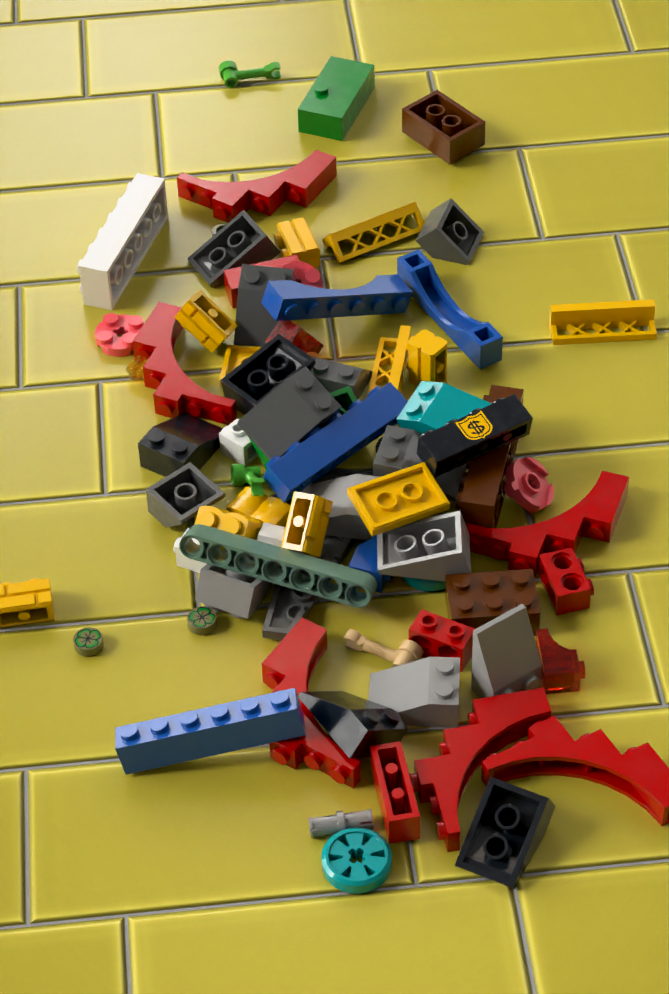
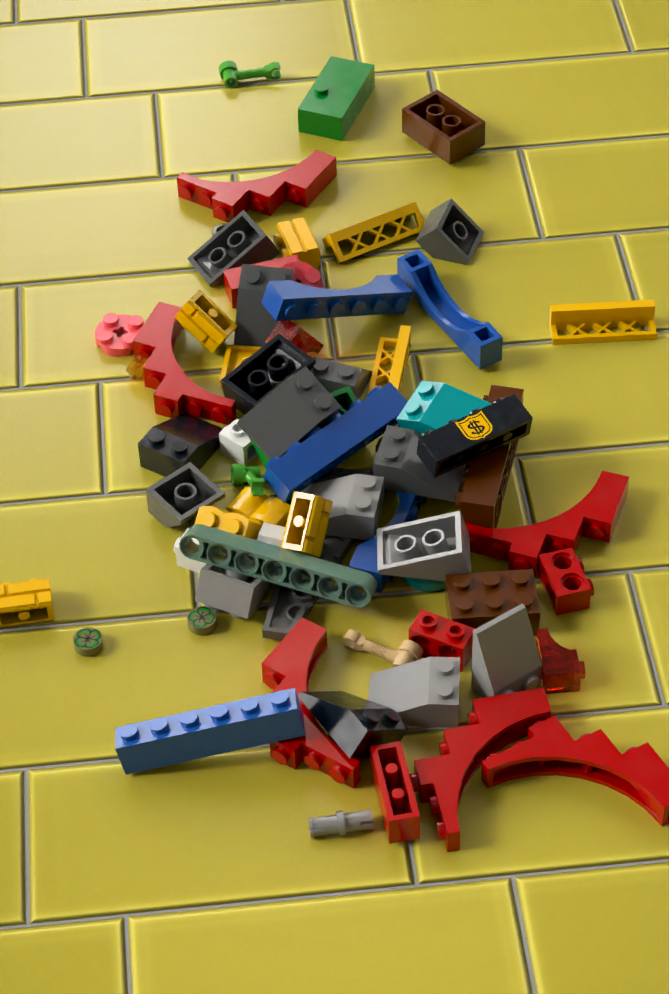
white brick [77,173,168,310] -> none
teal wheel [321,828,392,894] -> none
yellow tile [347,462,450,536] -> none
yellow brick [406,329,447,387] -> none
black slope [455,777,556,889] -> none
coral plate [504,457,554,514] -> none

